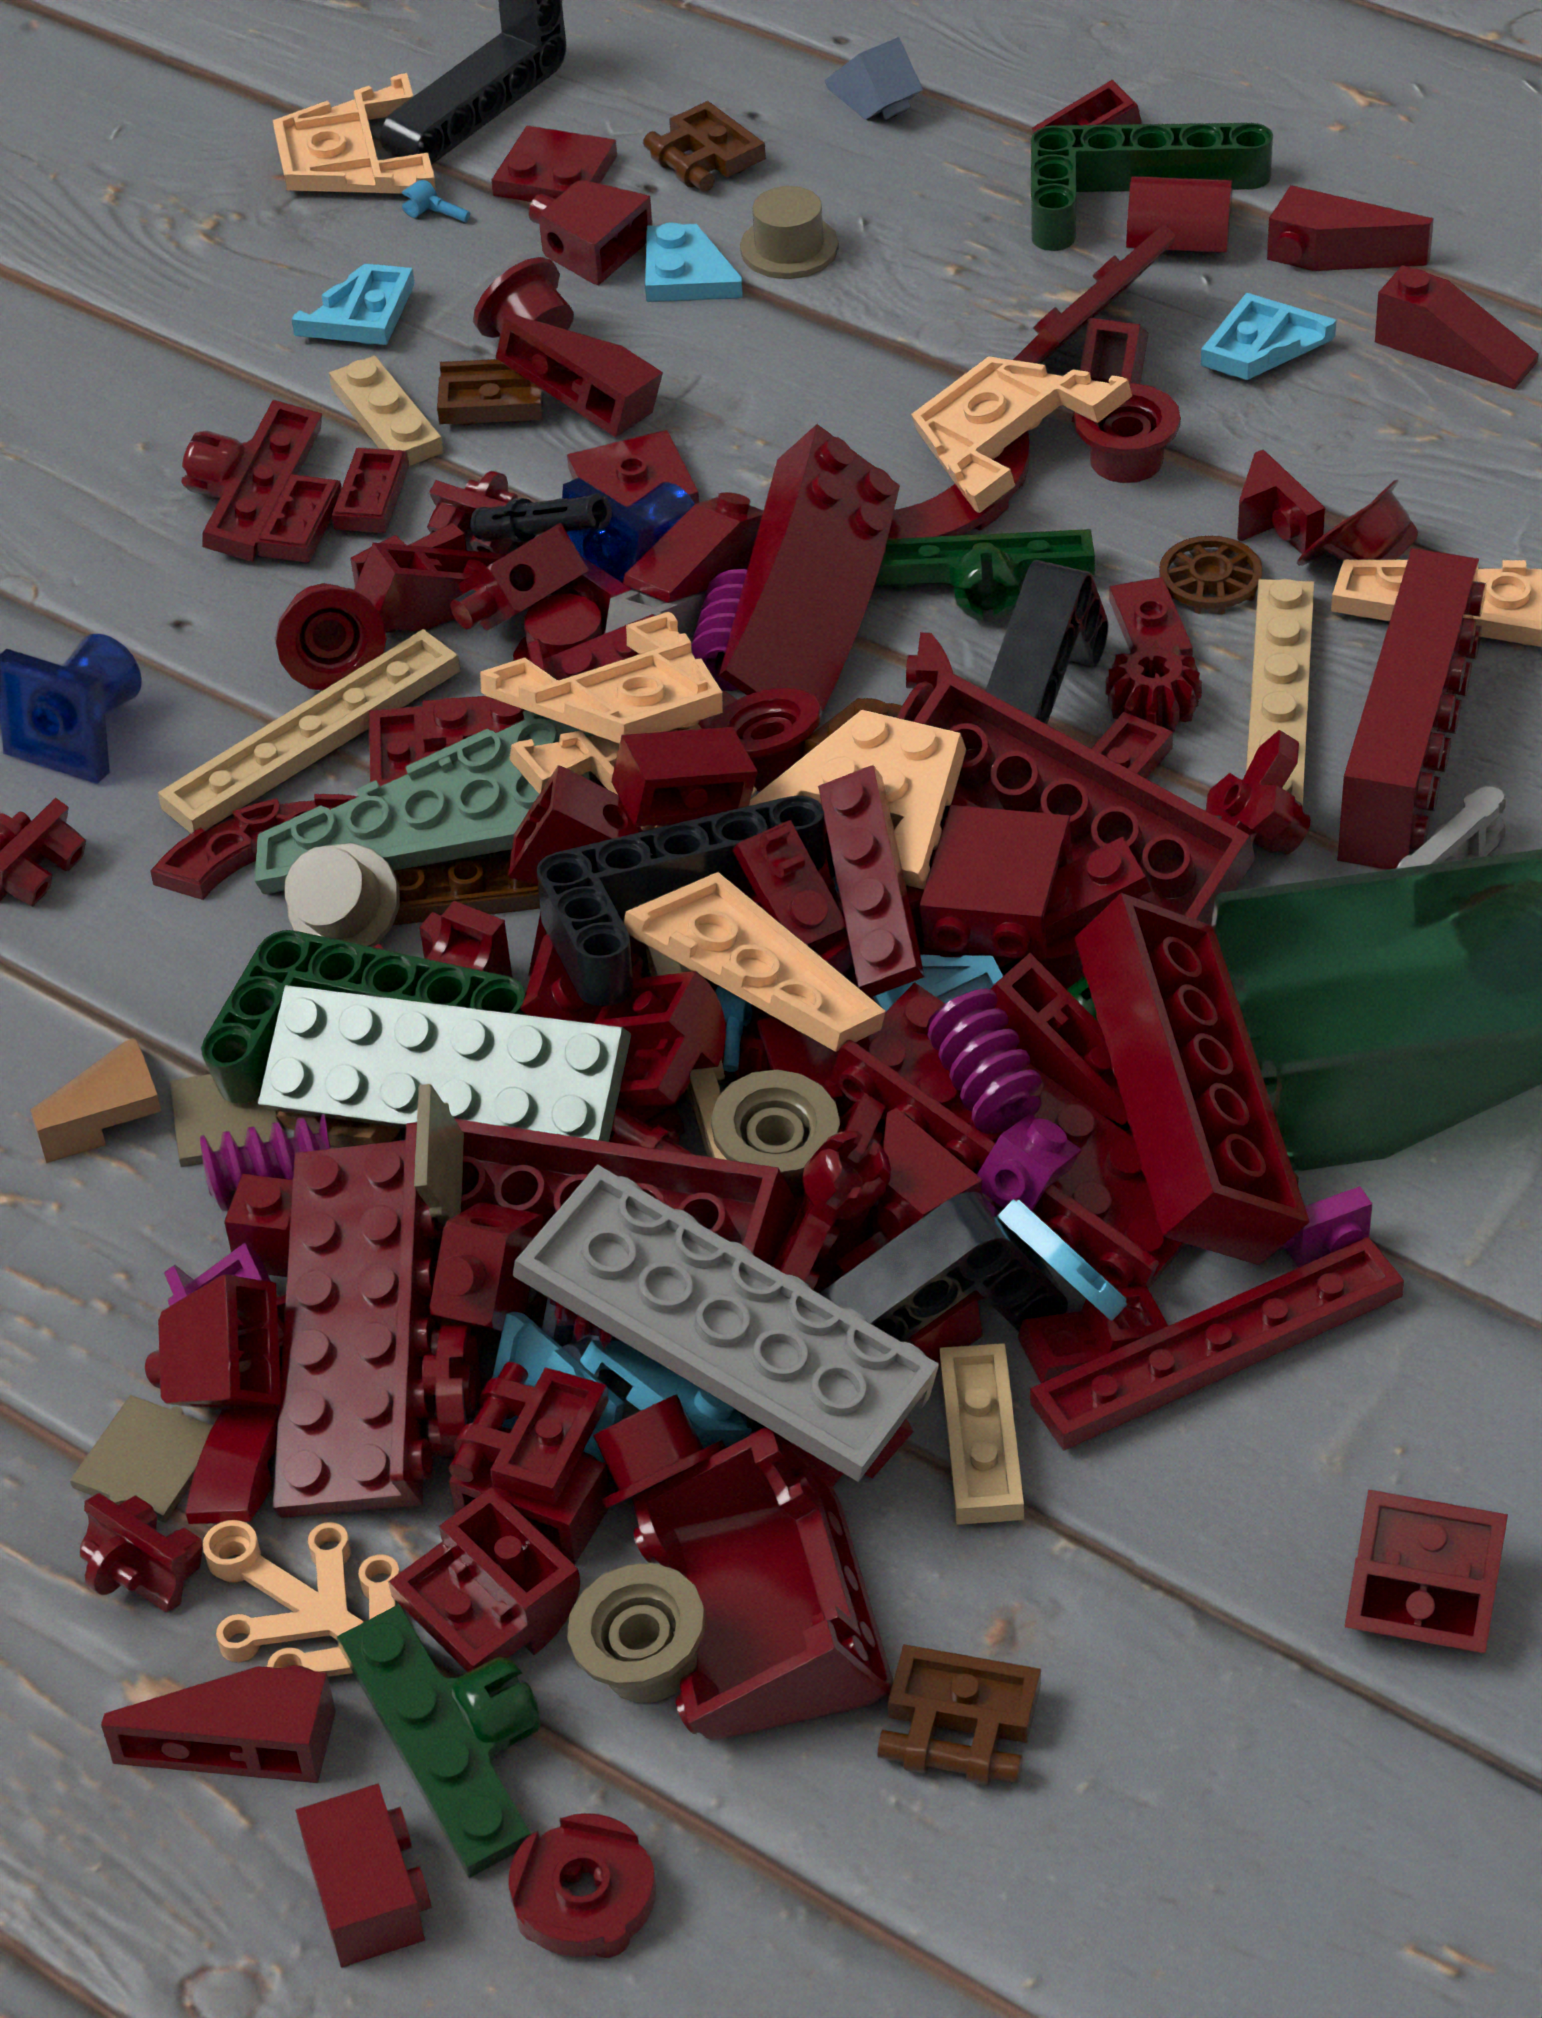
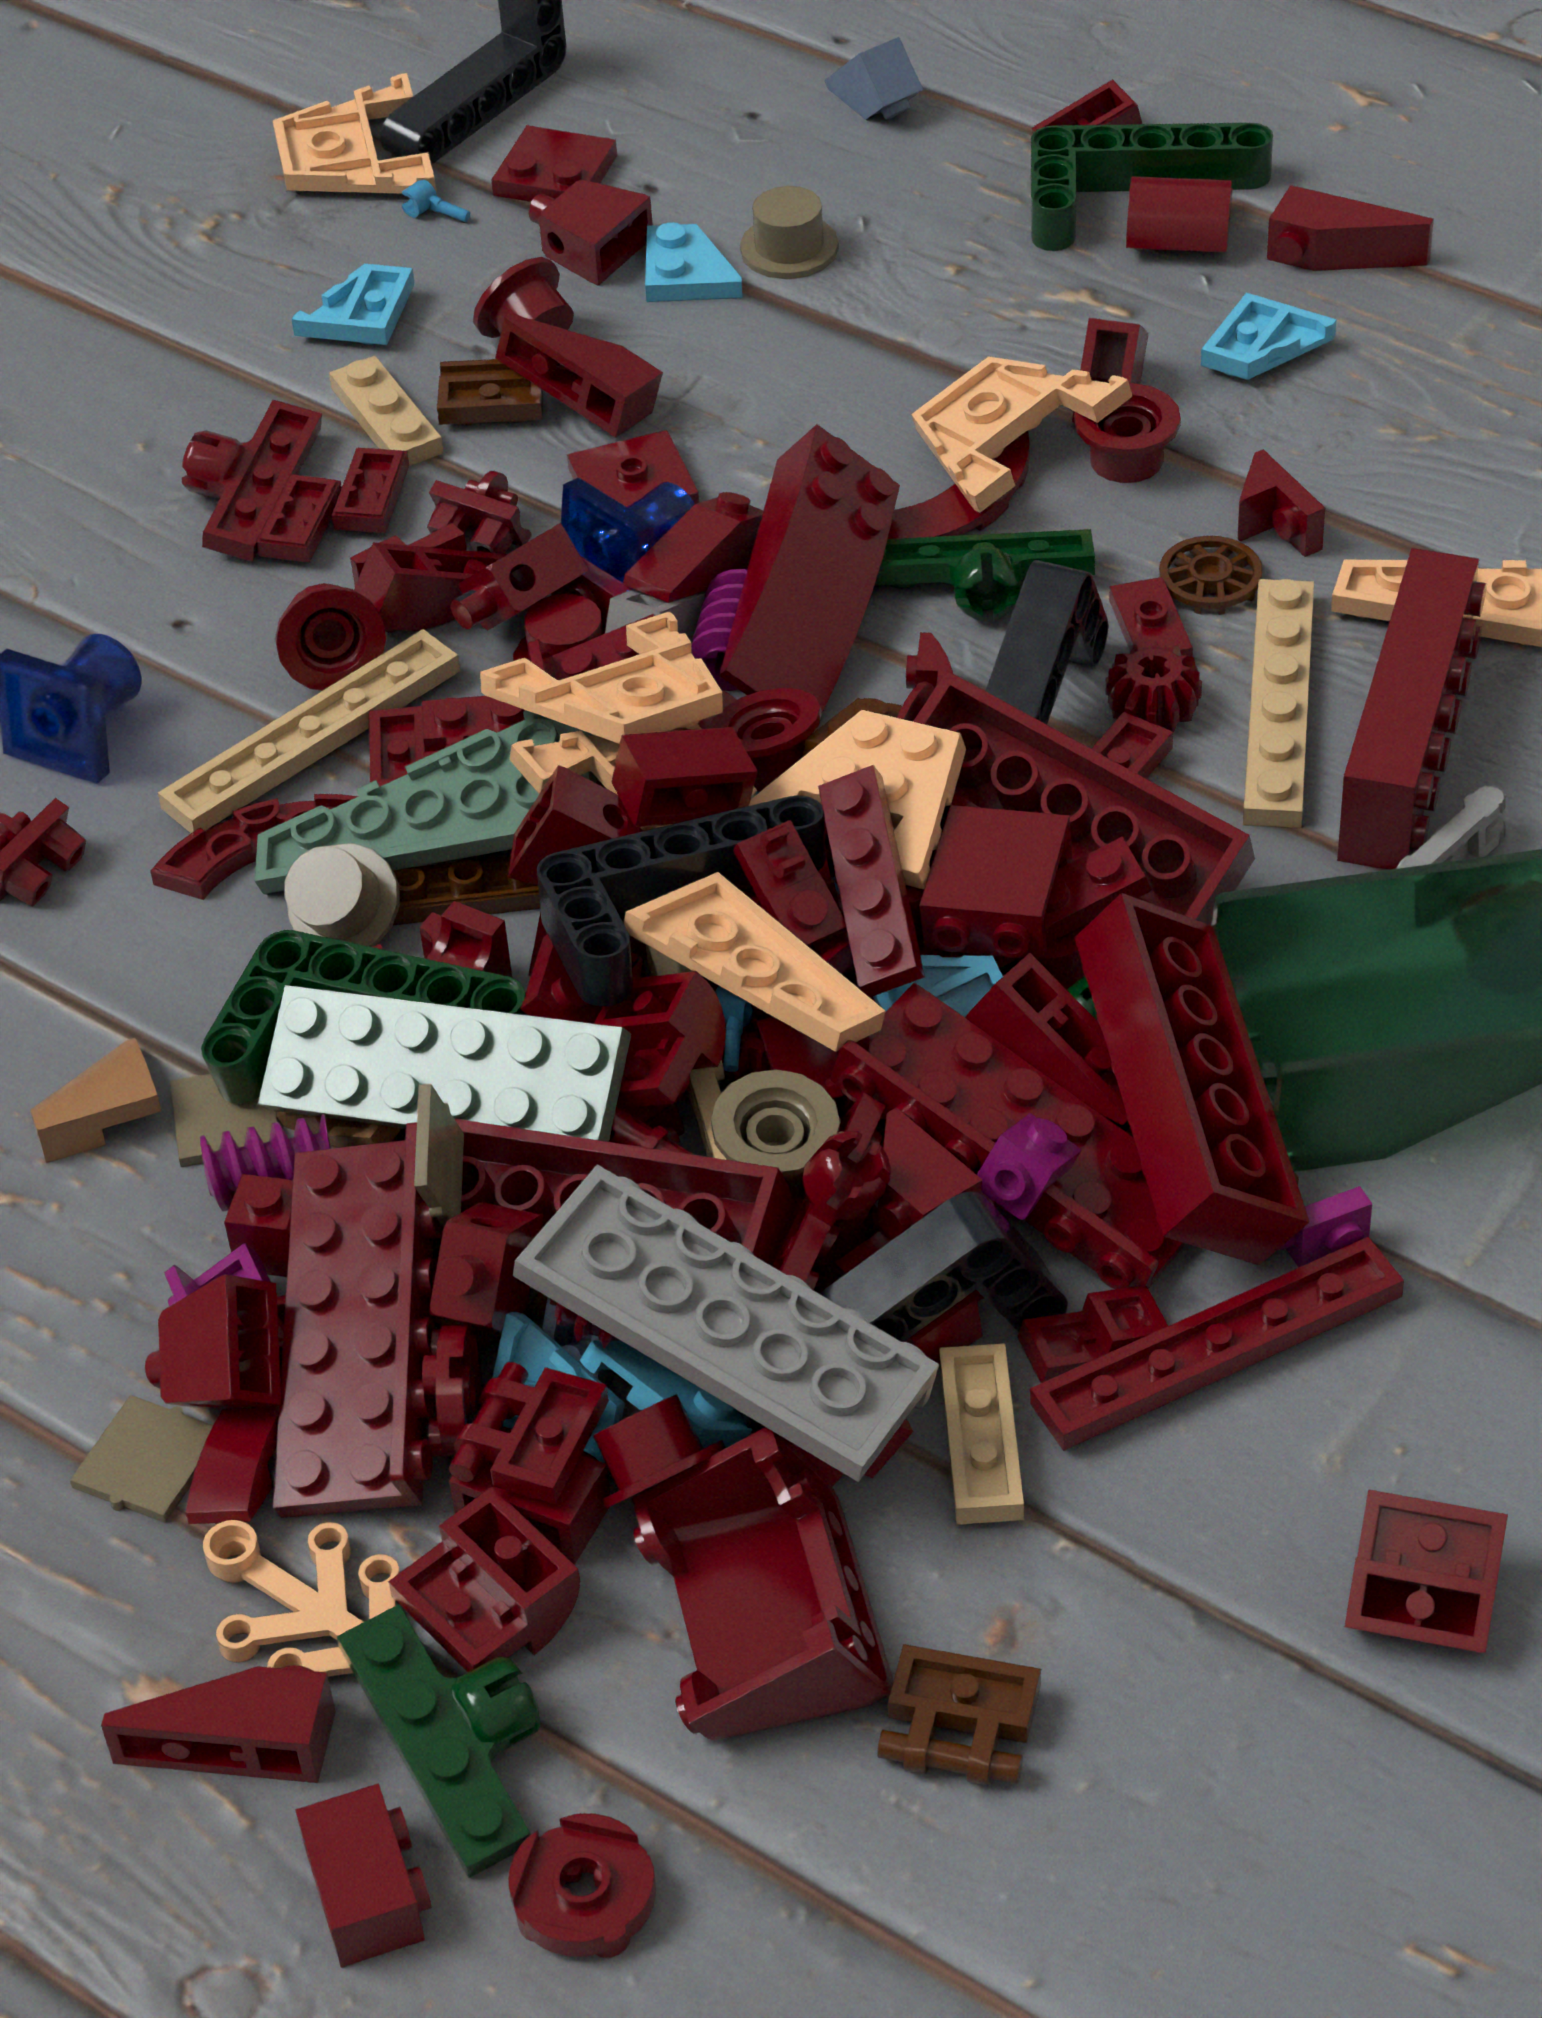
dark red hips [80,1493,203,1613] -> none
black pin [471,493,612,542] -> none
dark tan piece [567,1563,706,1703] -> none
reddish brown plate [643,101,766,192] -> none
magenta piece [927,988,1042,1134] -> none
medium azure tile [998,1199,1127,1321] -> none
dark red plate [1013,223,1176,364] -> none
dark red plant [1206,730,1311,855] -> none
dark red piece [1297,479,1418,566] -> none
dark red slope [1374,265,1539,390] -> none

